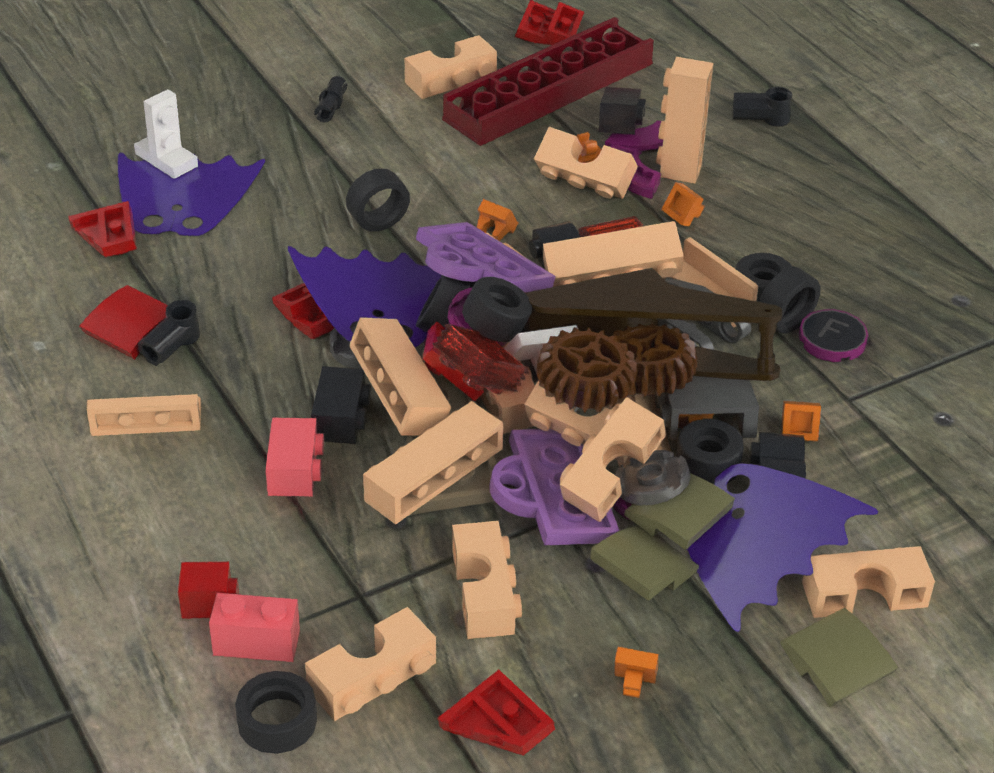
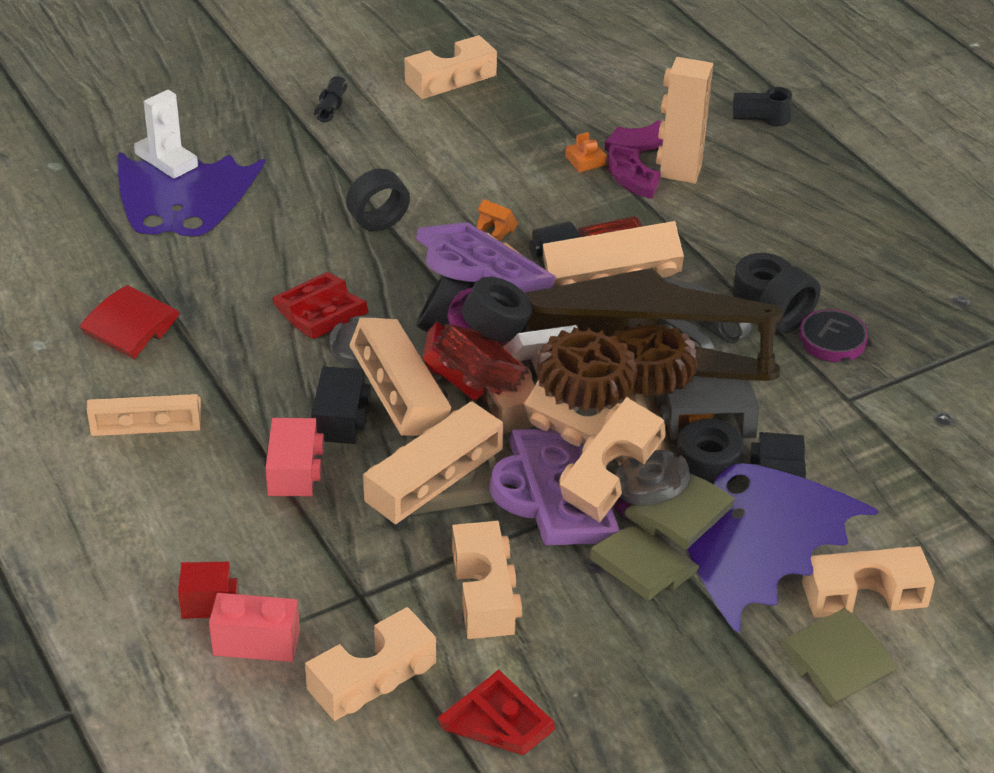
red wing [68,201,137,257] -> none
black piece [138,300,200,366] -> none
black tyre [235,671,317,754] -> none
dark purple piece [288,246,441,347] -> none
dark red tile [442,17,654,146] -> none
red slope [515,0,584,45] -> none
light nougat arch [534,127,638,199] -> none
black brick [599,87,646,135] -> none
orange tile [615,647,659,698] -> none
orange tile [661,182,705,226] -> none
light nougat panel [663,237,758,328] -> none
orange tile [781,401,821,441] -> none

